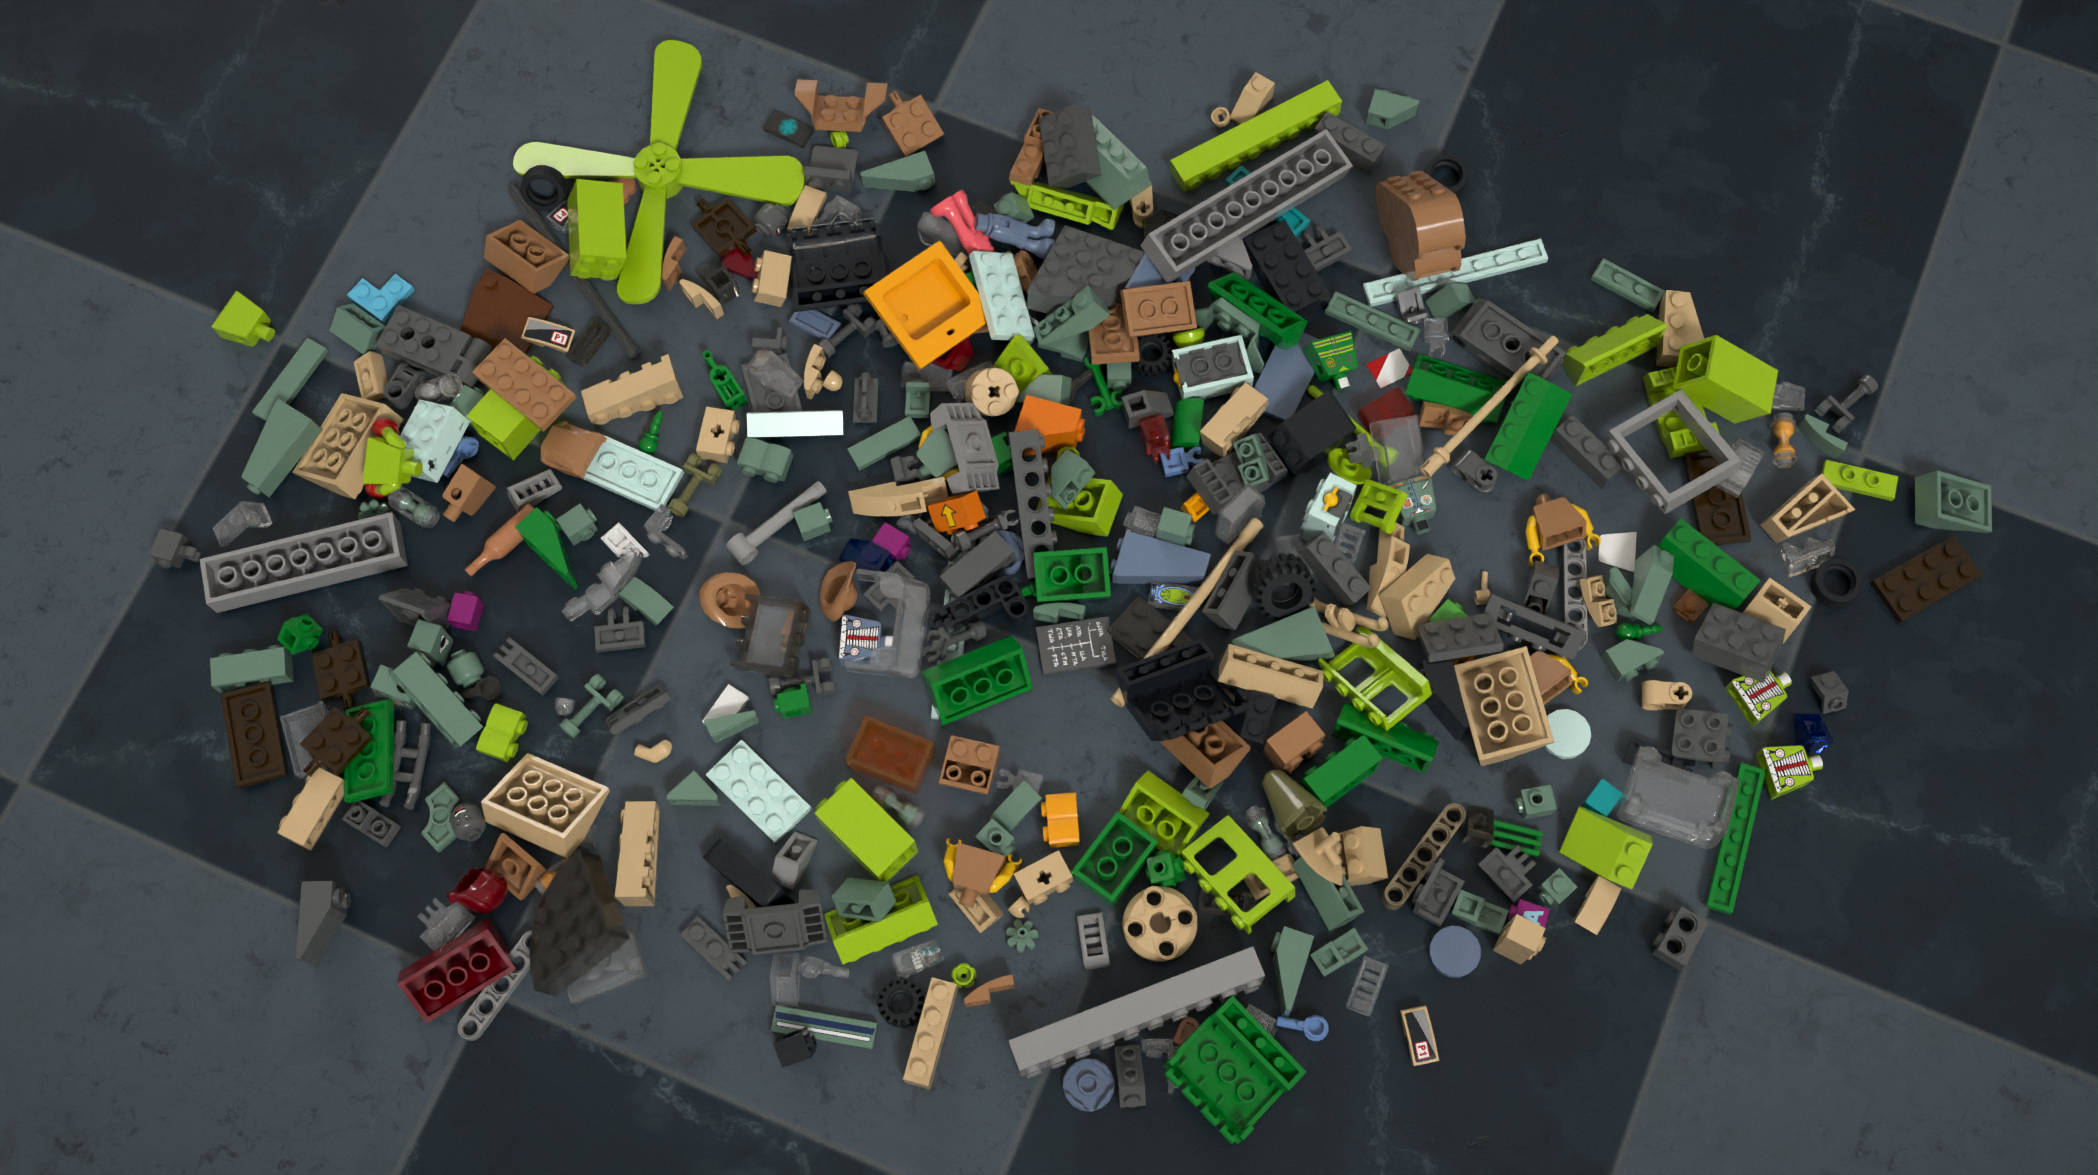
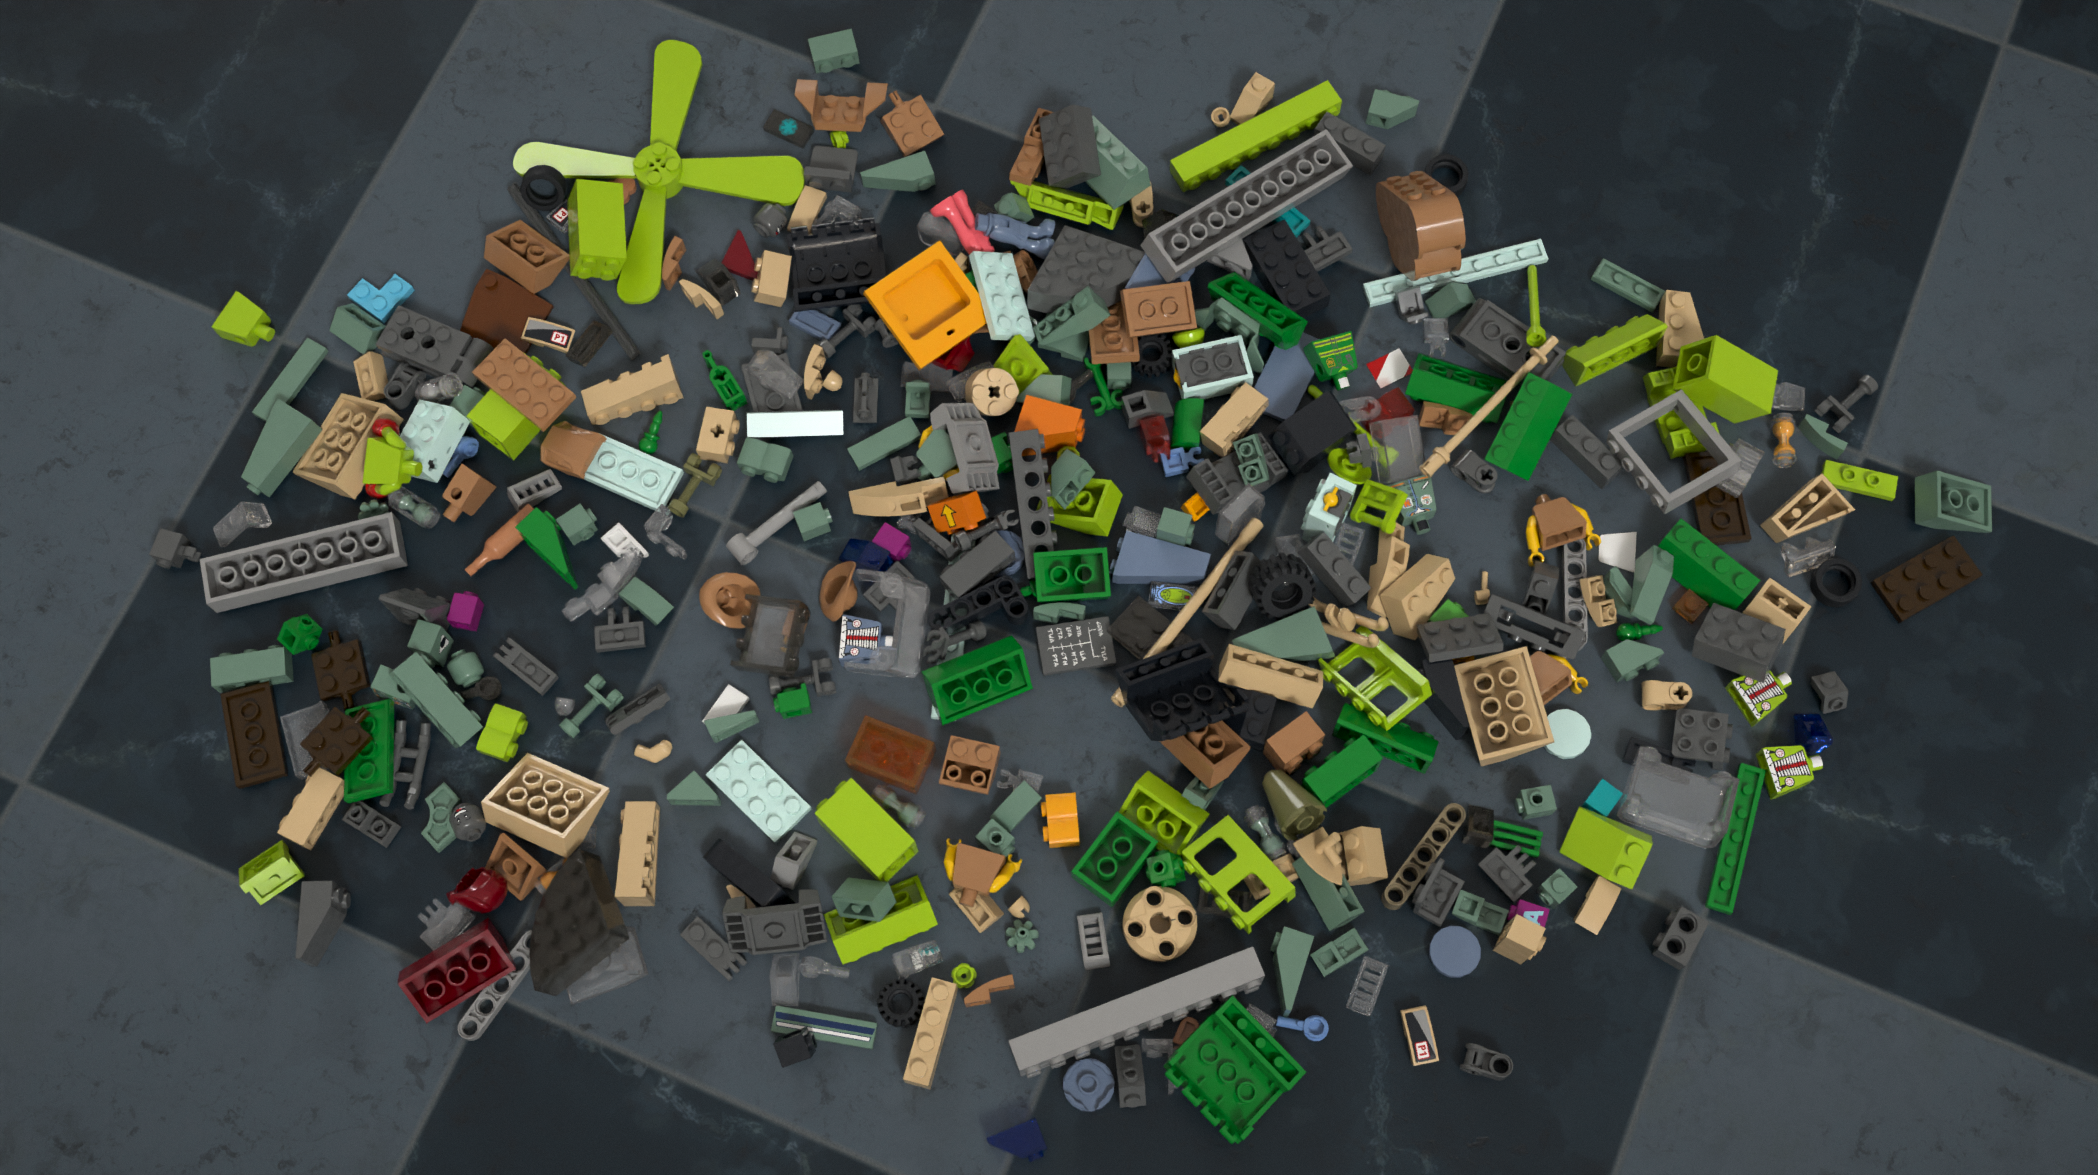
dark brown plate [691,197,757,259] -> none
tan brick [1014,850,1073,905] -> none
sand green tile [1325,291,1421,352] -> none
none -> lime bracket [239,840,304,905]
none -> sand green brick [808,28,860,73]
none -> clear blue slope [986,1118,1048,1162]
none -> clear beam [1339,396,1381,422]
none -> dark grey piece [1459,1043,1513,1081]
none -> lime piece [1526,265,1546,347]

